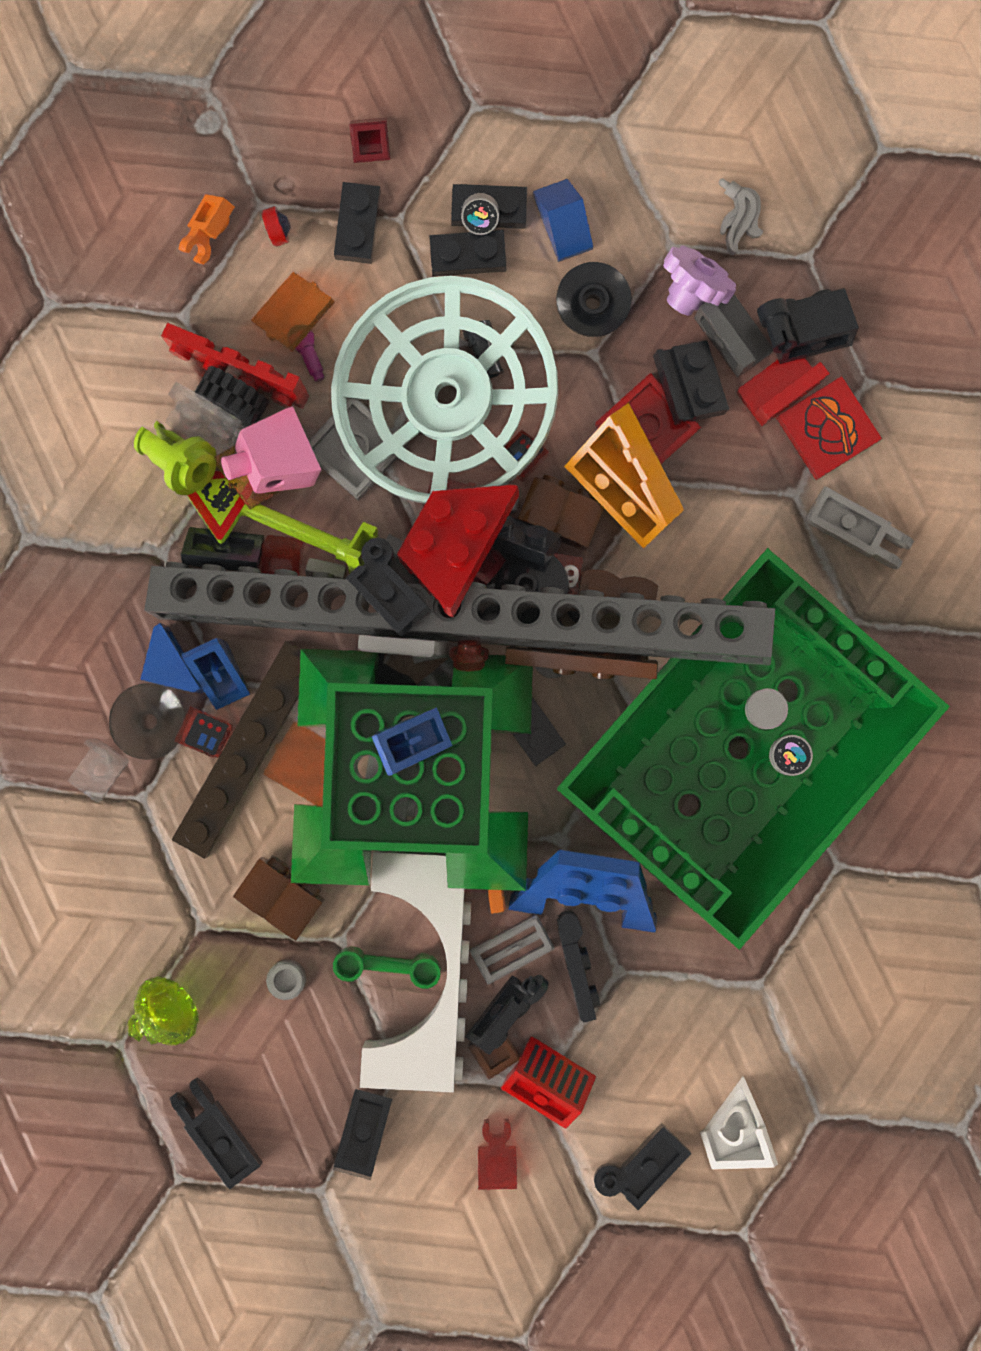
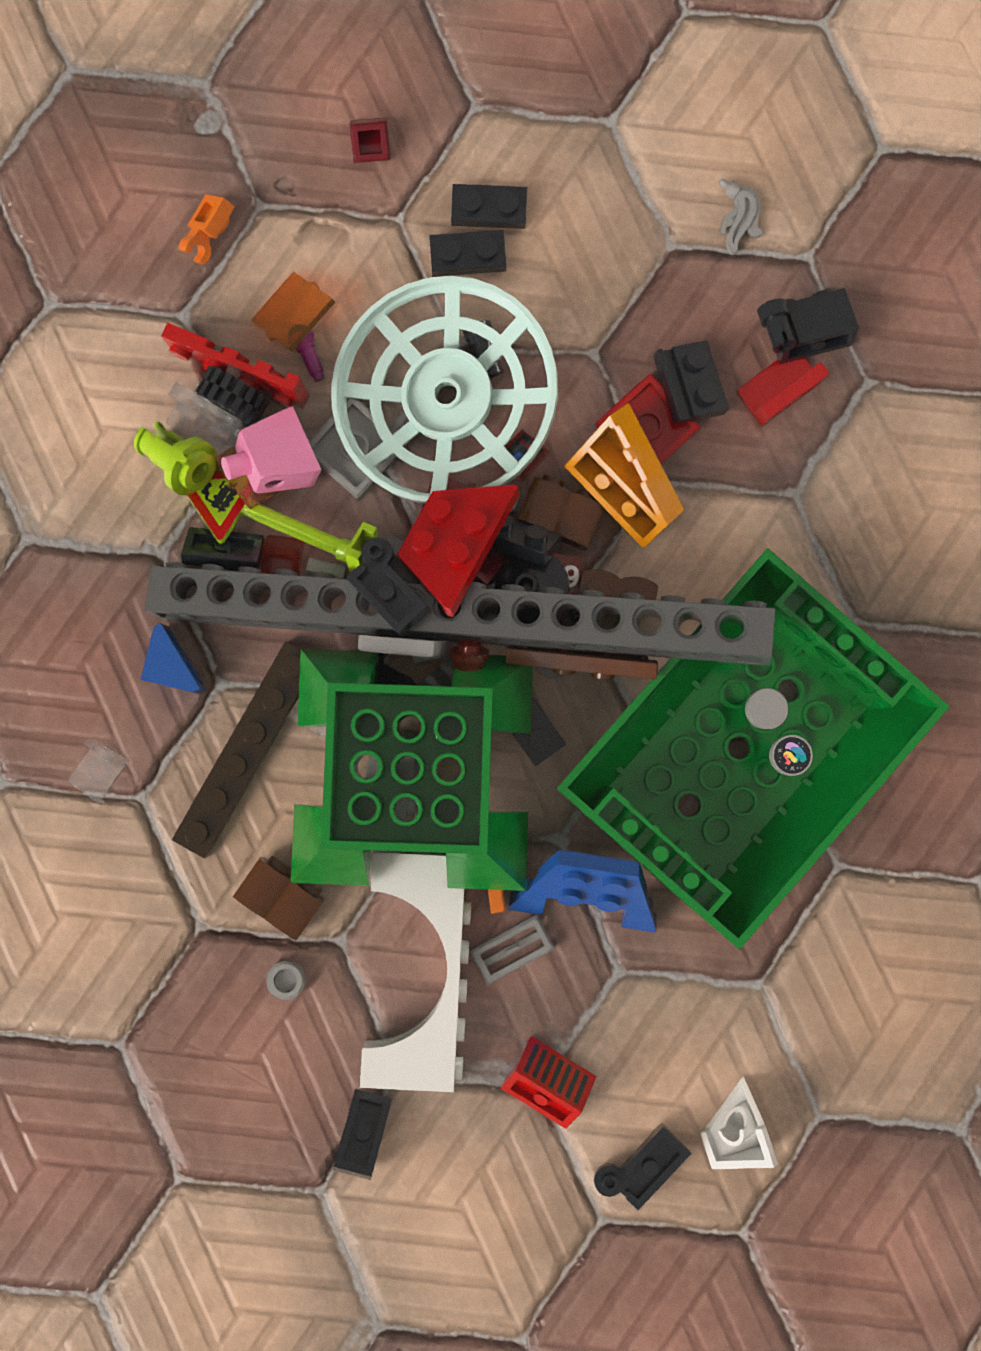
clear smoke dish [109,683,186,760] -> none
clear neon green hair [127,976,199,1046] -> none
black hinge [169,1077,263,1190] -> none
slope [174,706,233,758] -> none
blue slope [182,638,250,710] -> none
red tile [261,206,291,247] -> none
clear orange piece [263,720,325,805] -> none
green bar [333,946,441,989] -> none
black plate [334,182,381,264] -> none
blue slope [371,707,453,776] -> none
tile [461,193,499,235] -> none
black hinge [465,975,549,1055] -> none
reddish brown tile [468,1036,521,1080] -> none
clear red plate [478,1119,517,1190] -> none
blue slope [532,179,593,262] -> none
black dish [556,262,632,337] -> none
black hinge [556,910,601,1023] -> none
lavender plant [663,245,736,316] -> none
dark grey panel [694,295,773,378] -> none
red tile [776,376,882,481] -> none
light grey hinge [804,487,914,570] -> none

